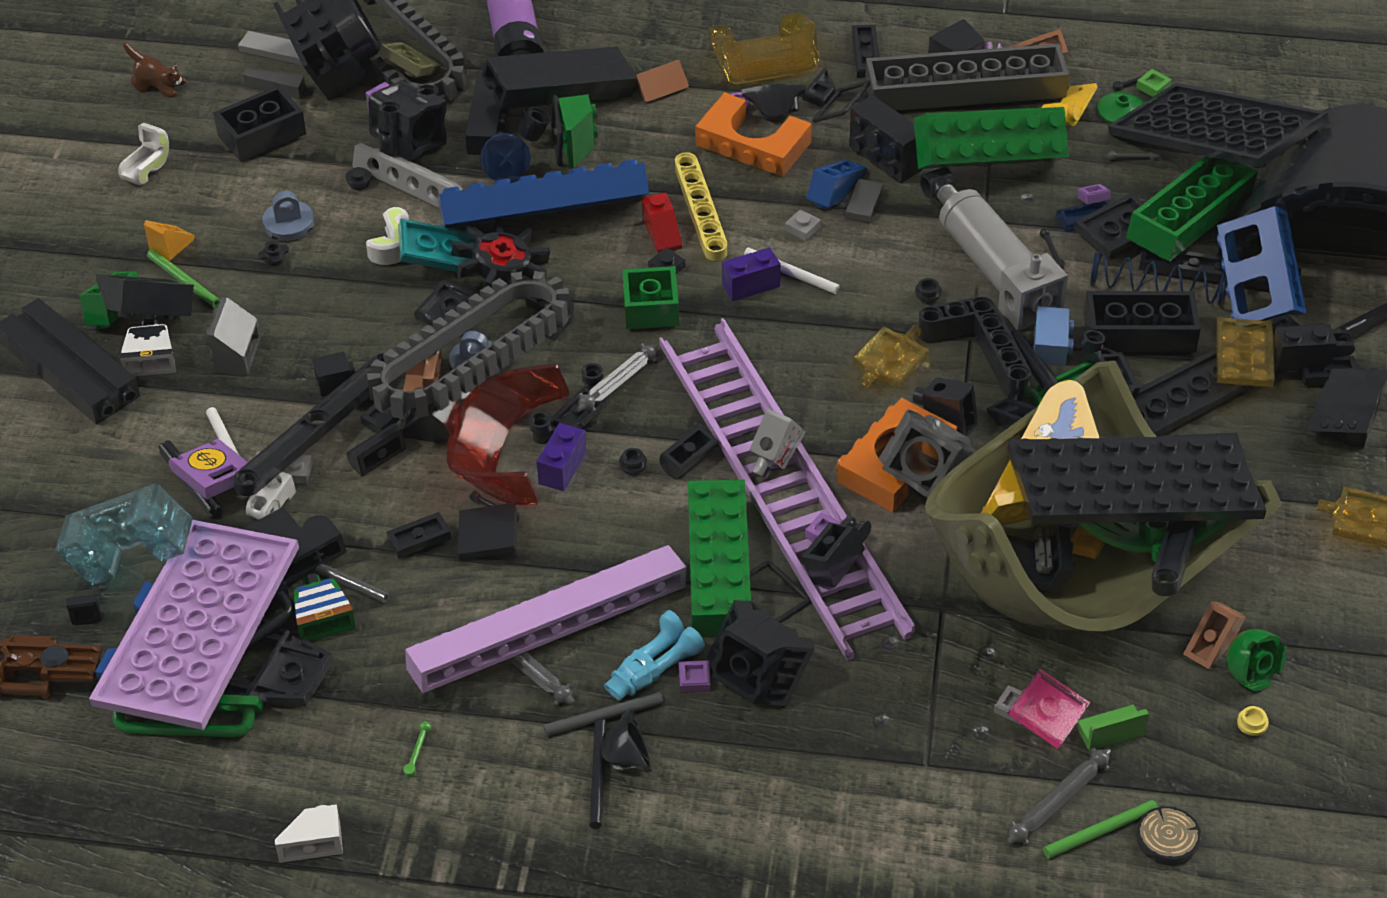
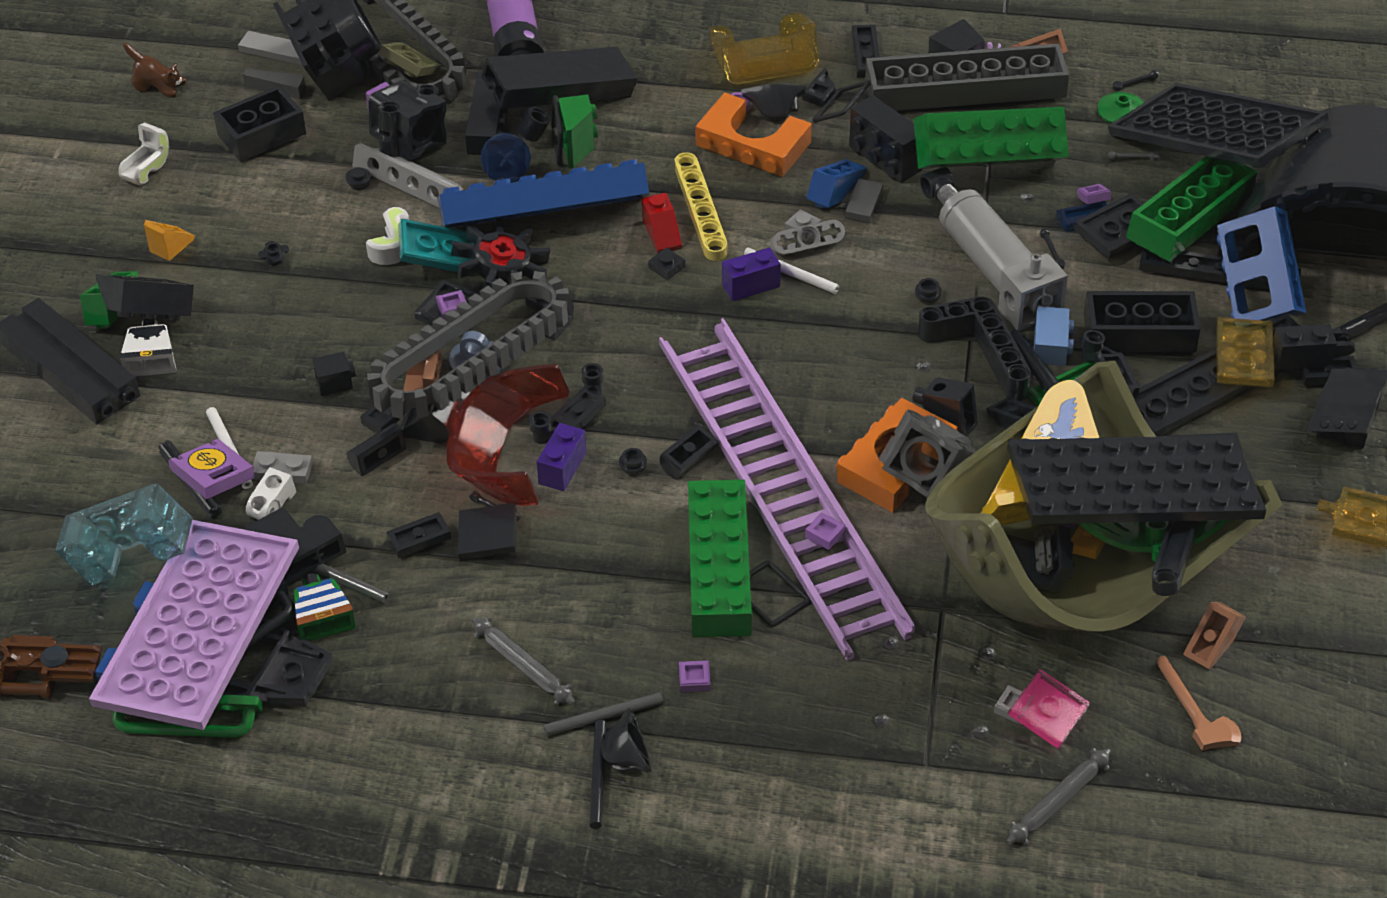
black tile [66,594,102,625] -> none
bright green piece [147,249,220,308] -> none
dark grey slope [206,297,261,376] -> none
black beam [233,353,384,496] -> none
sand blue tile [263,191,314,241] -> none
white slope [275,805,343,863] -> none
bright green hinge [403,721,431,777] -> none
lavender brick [405,545,686,693] -> none
wheel [577,343,657,413] -> none
medium azure piece [604,610,705,701] -> none
green brick [622,266,679,329] -> none
nougat panel [636,59,689,102] -> none
black slope [707,600,815,706] -> none
light grey torso [750,408,806,479] -> none
black hinge [801,516,872,588] -> none
clear yellow plate [853,325,929,388] -> none
yellow door [1042,83,1097,127] -> none
bright green bar [1043,800,1157,859] -> none
bright green panel [1077,705,1149,751] -> none
dark blue piece [1090,252,1227,306] -> none
bright green plate [1136,69,1172,97] -> none
tile [1137,806,1201,865] -> none
green cylinder [1226,629,1286,691] -> none
light yellow plate [1237,706,1269,736] -> none
none -> medium lavender tile [436,290,467,320]
none -> light grey beam [770,220,845,256]
none -> nougat piece [1156,656,1241,751]

